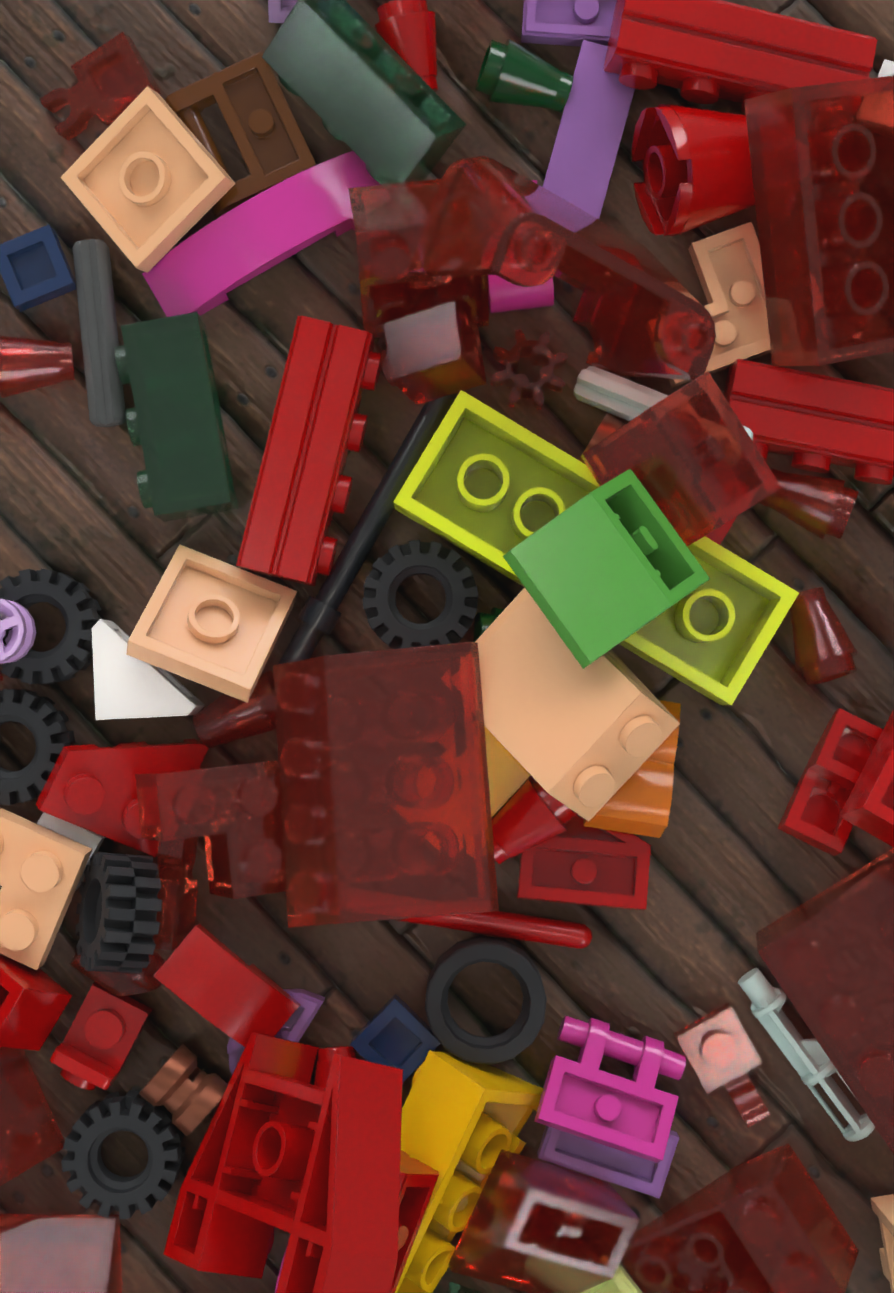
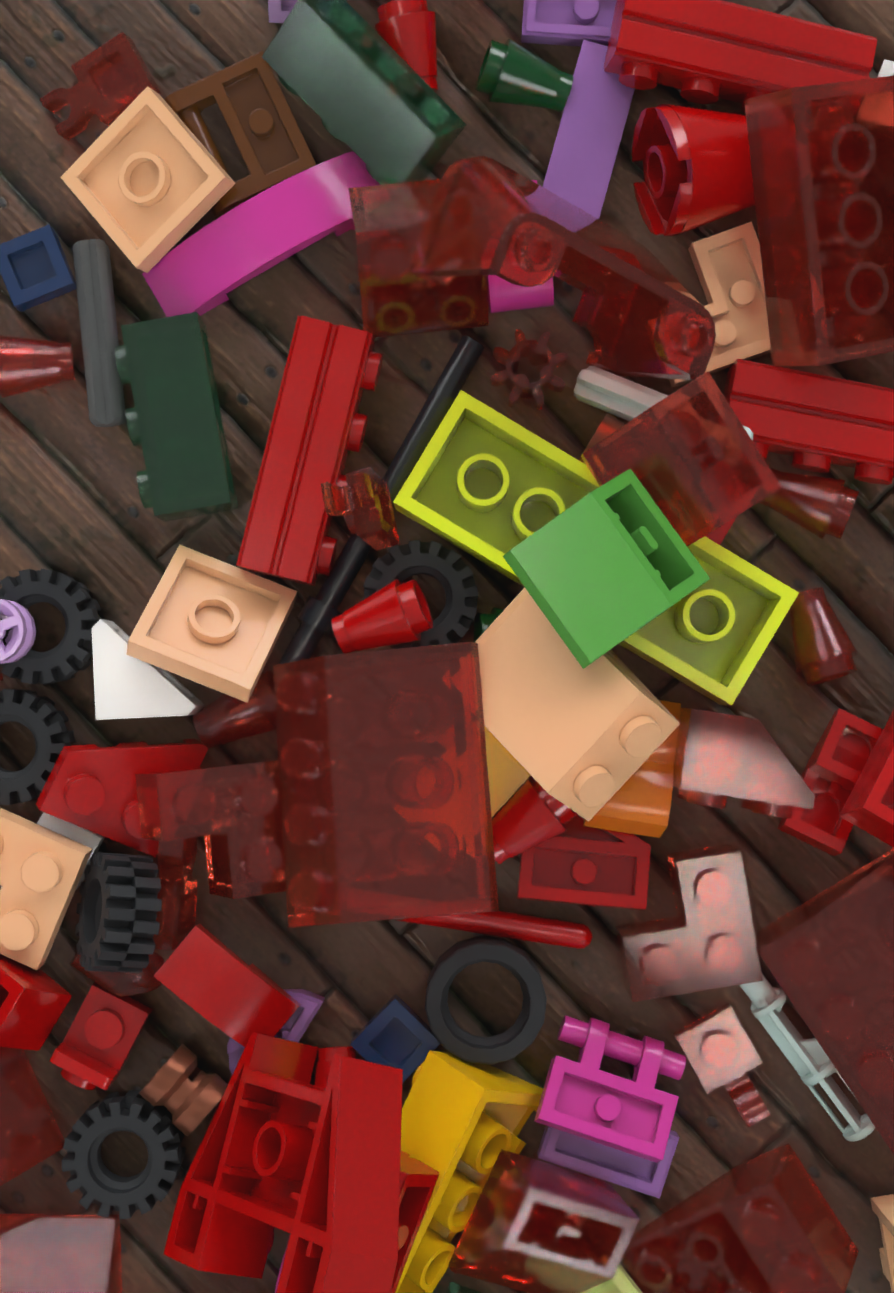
clear red brick [381,300,487,405] -> none
none -> clear red plate [320,467,400,550]
none -> red cone [331,579,433,654]
none -> clear red brick [615,844,763,1002]
none -> clear red slope [673,708,815,818]

